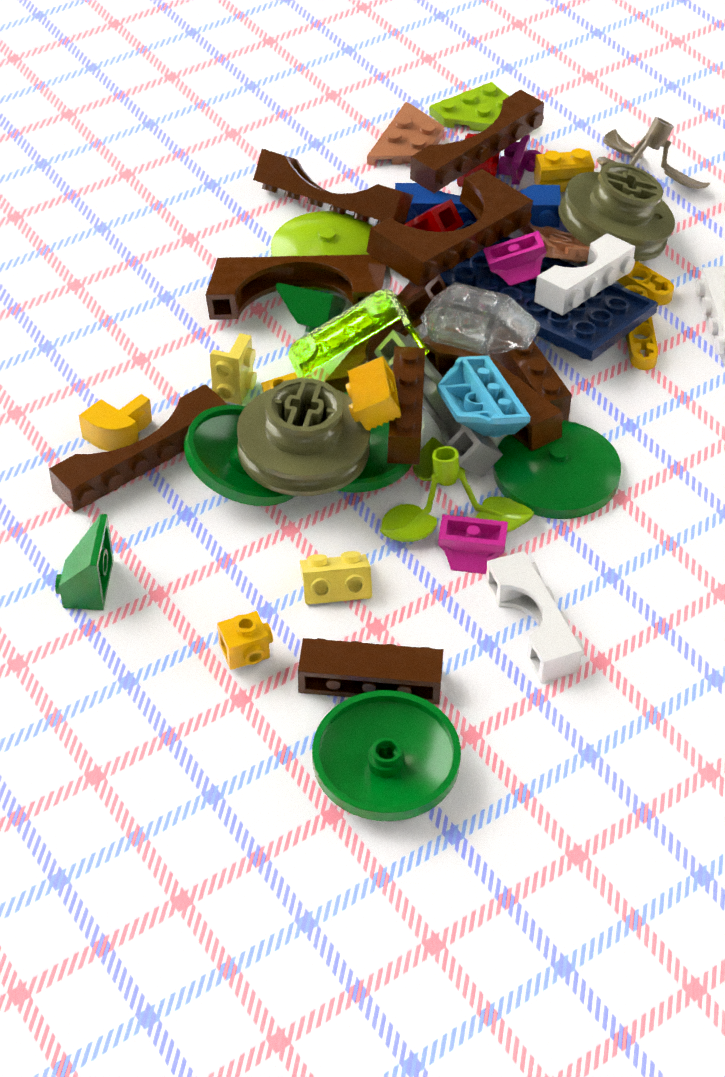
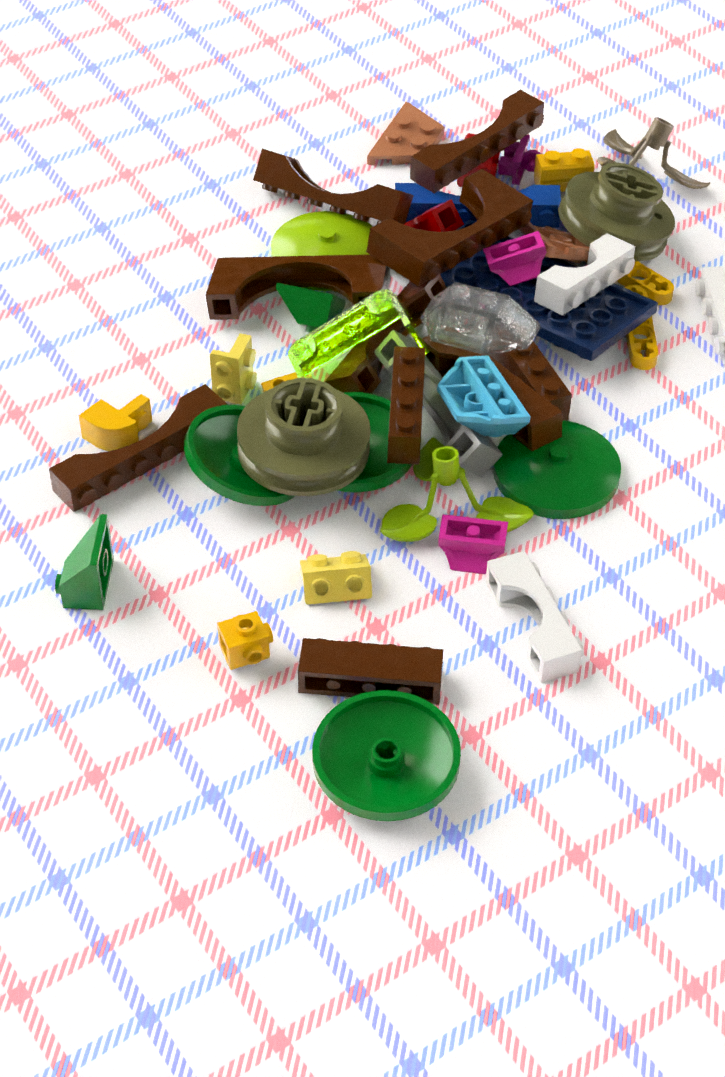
yellow brick [346,356,401,431] -> none
lime plate [429,82,509,132] -> none

